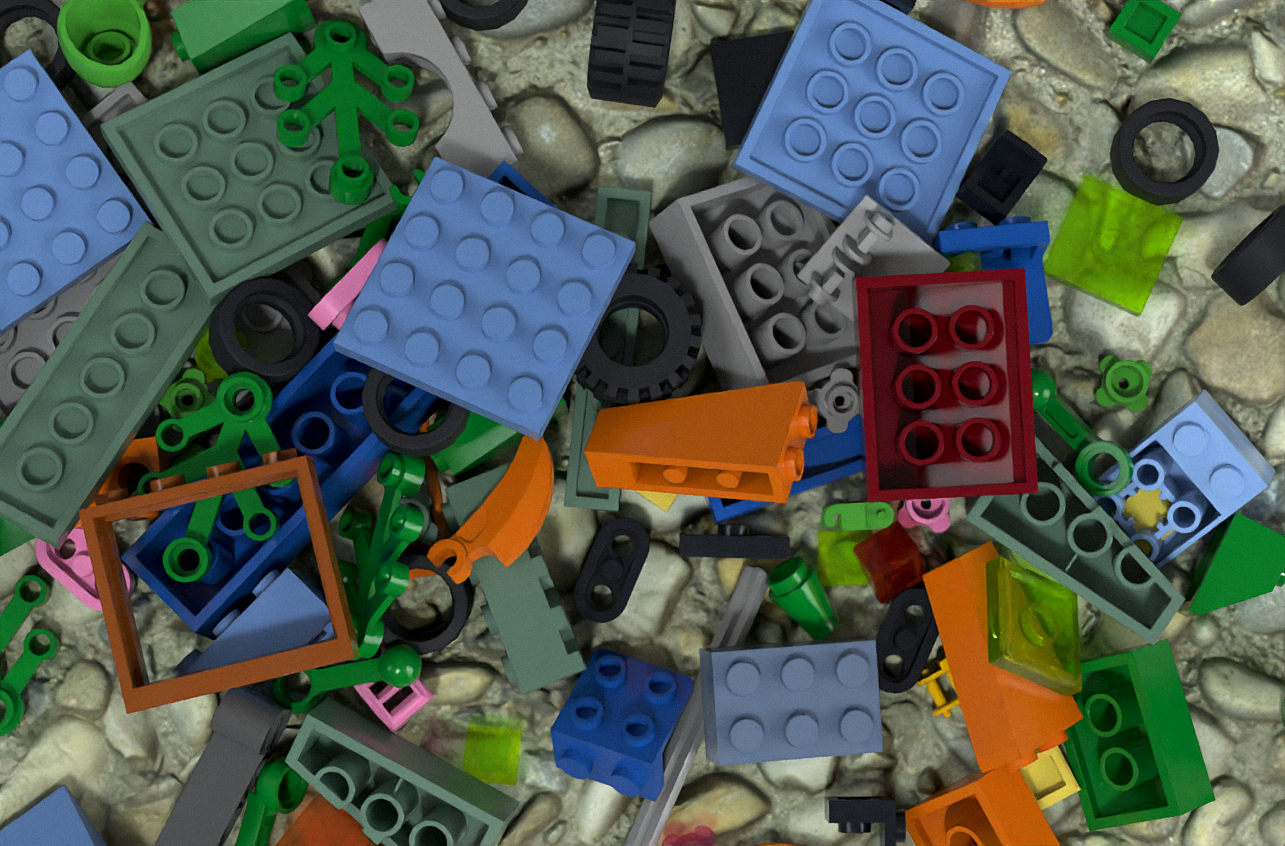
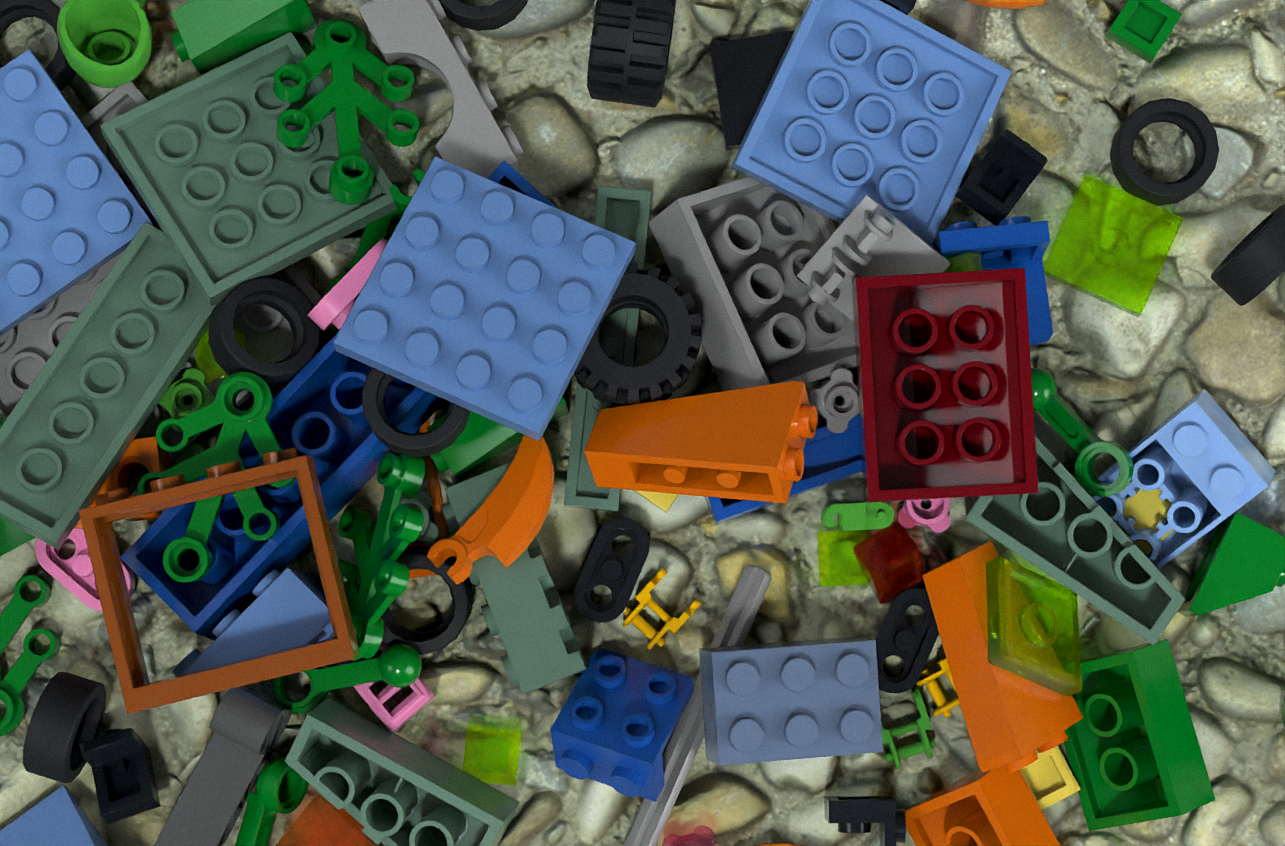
black plate [679,524,790,559] -> none
green cone [766,557,839,640] -> none
bright green plate [1094,355,1153,413] -> none
none -> black tyre [23,672,106,783]
none -> black bracket [80,728,161,824]
none -> yellow piece [621,568,702,650]
none -> bright green piece [881,687,936,770]

